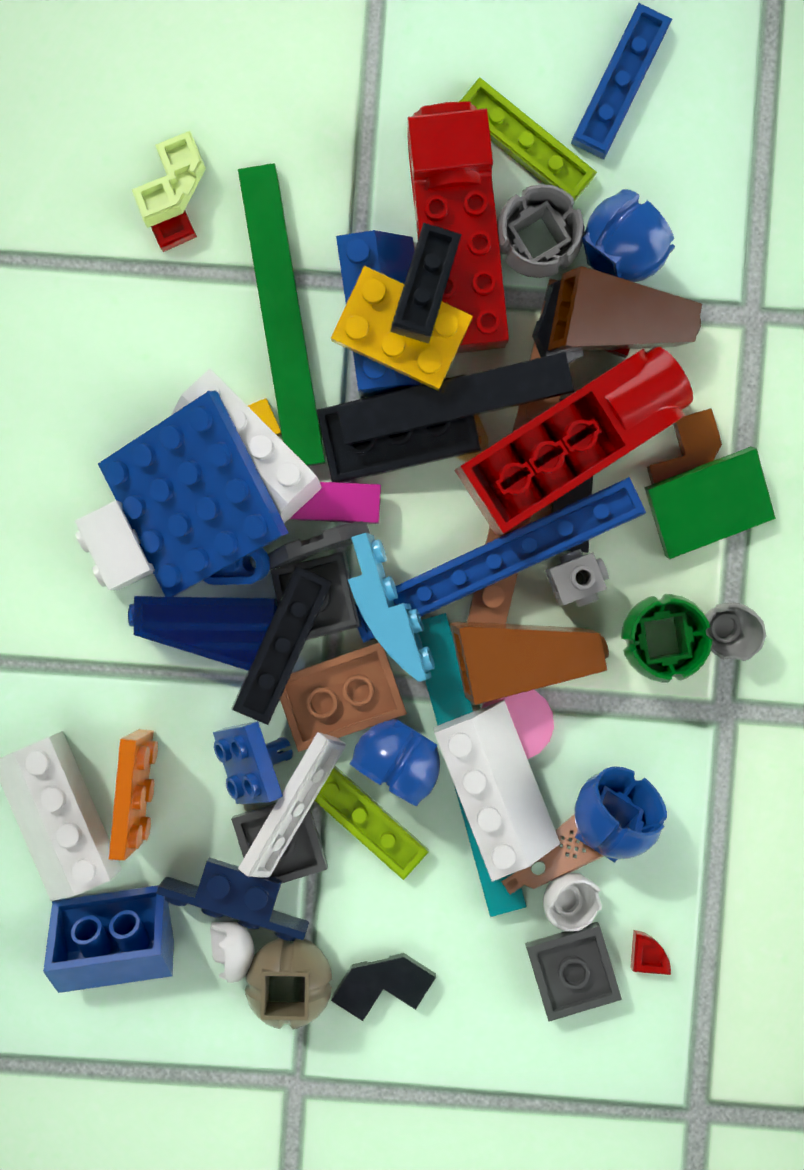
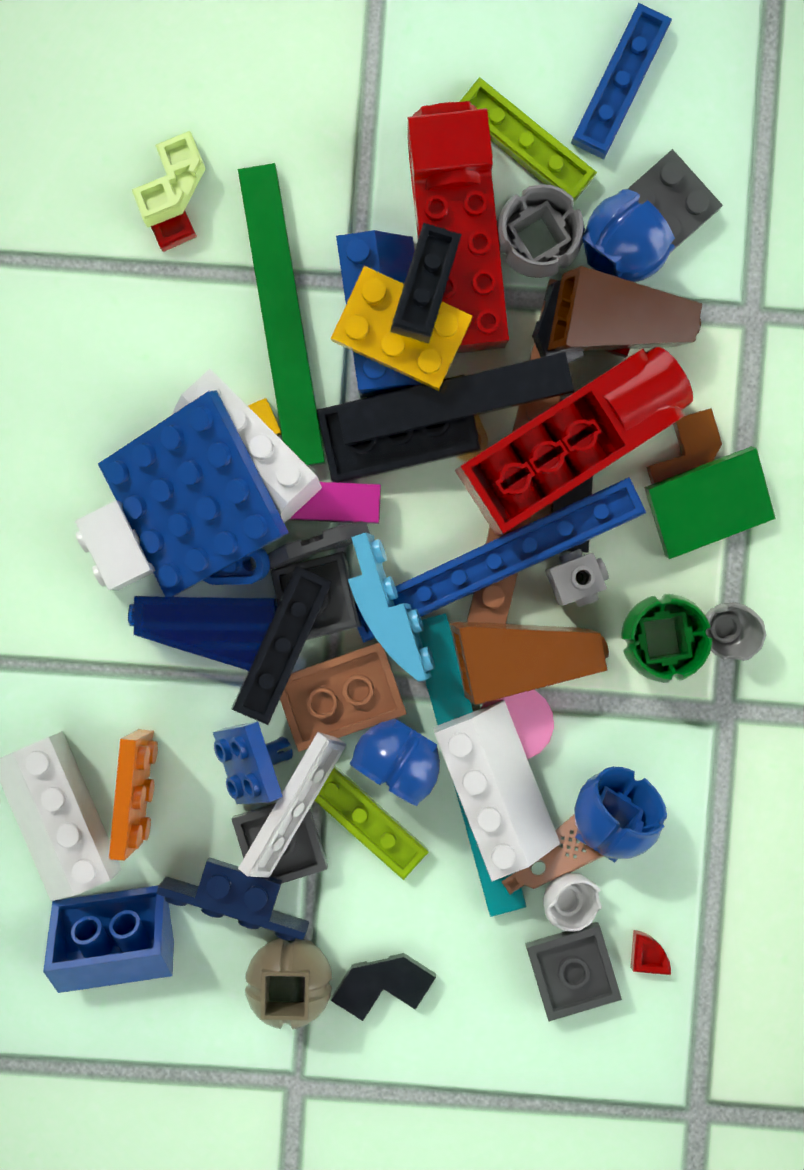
white hair [210,921,254,983] -> none
none -> dark grey plate [628,149,723,253]

